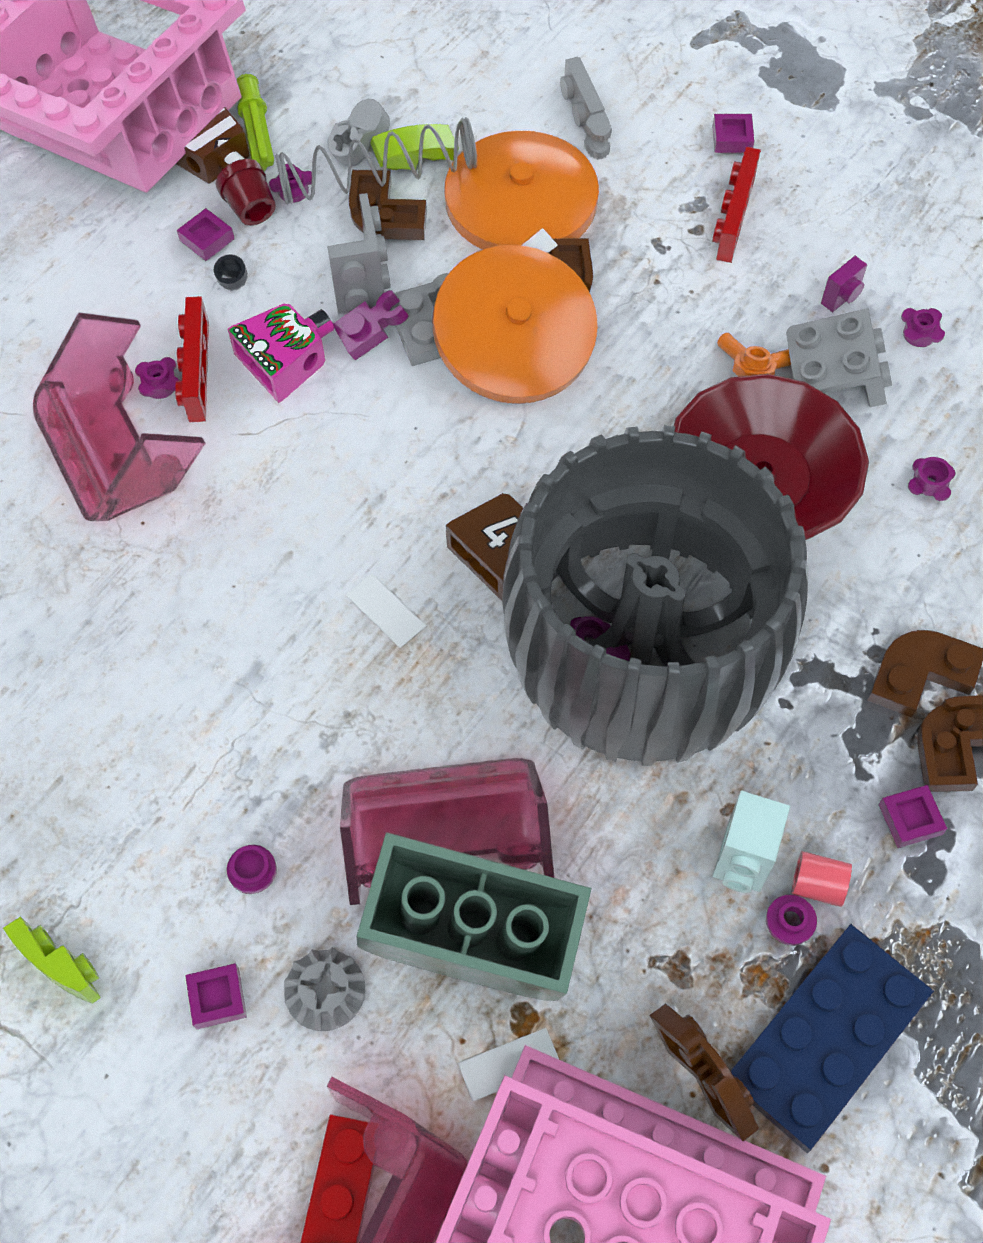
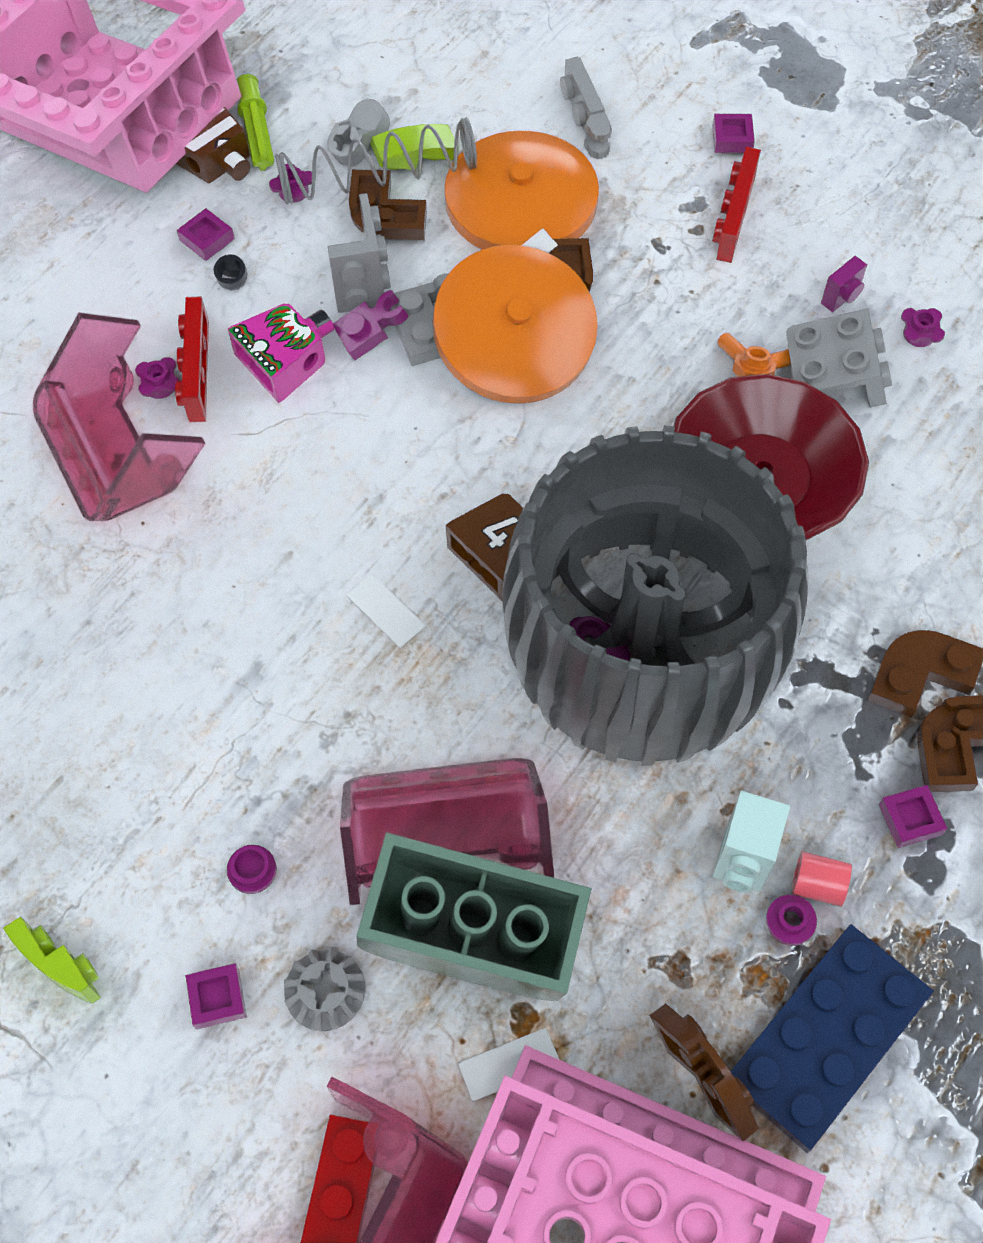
dark red piece [215,159,276,226] -> none
magenta plate [908,457,956,501] -> none

